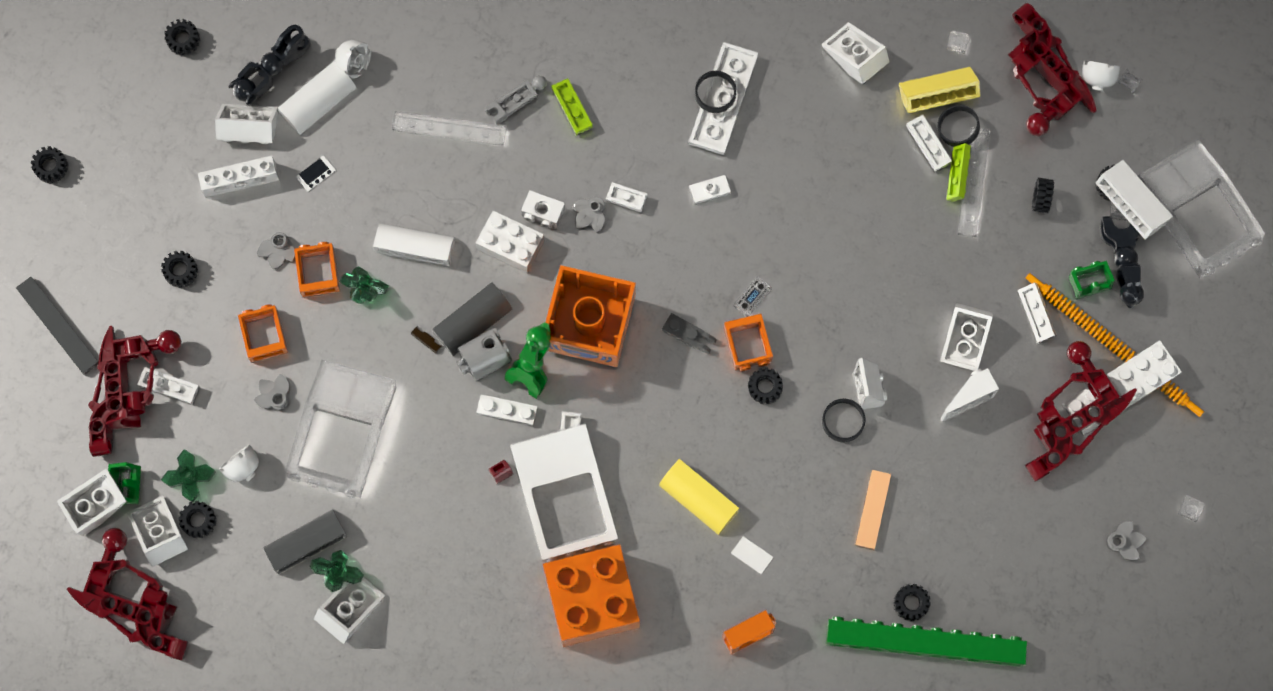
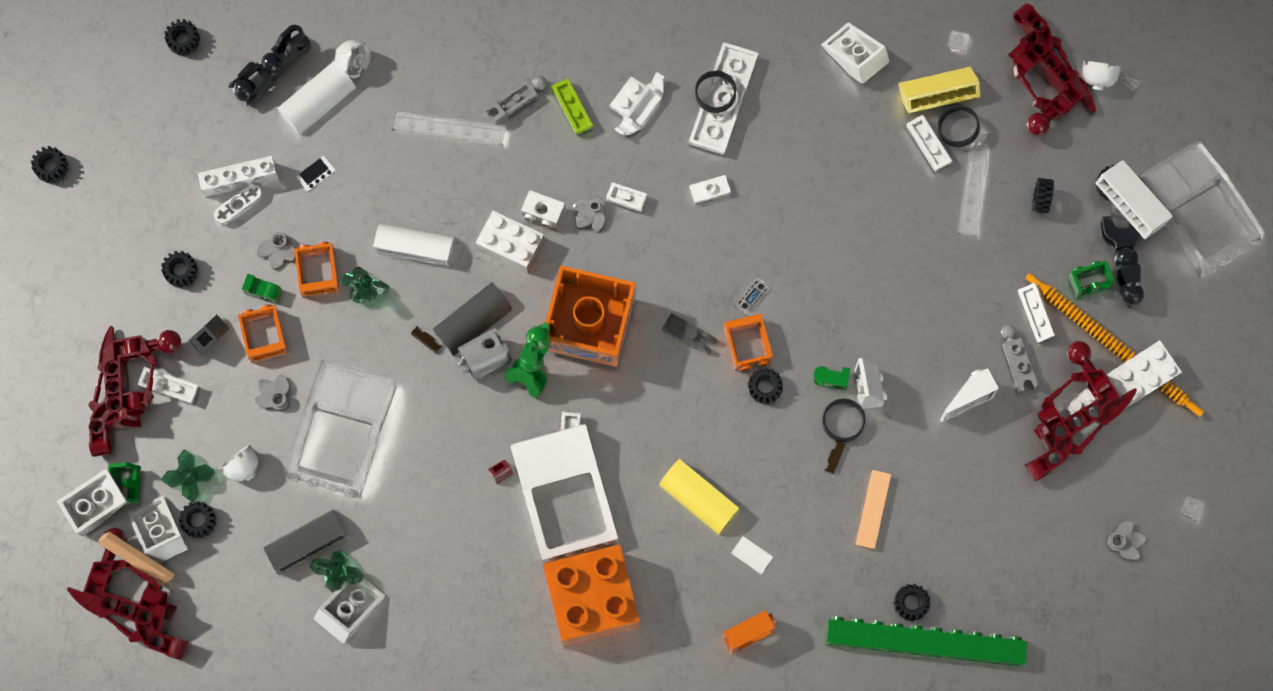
dark grey tile [16,277,99,375] -> none
white slope [215,104,278,144] -> none
white plate [477,394,538,426] -> none
white slope [940,303,993,371] -> none
lime plate [946,143,971,202] -> none
none -> light nougat tile [98,532,174,585]
none -> dark grey slope [188,314,229,354]
none -> white beam [214,184,263,226]
none -> green leg [242,274,282,303]
none -> white plate [610,72,665,136]
none -> green leg [813,366,850,391]
none -> dark brown piece [824,441,845,475]
none -> light grey plate [1001,325,1038,394]

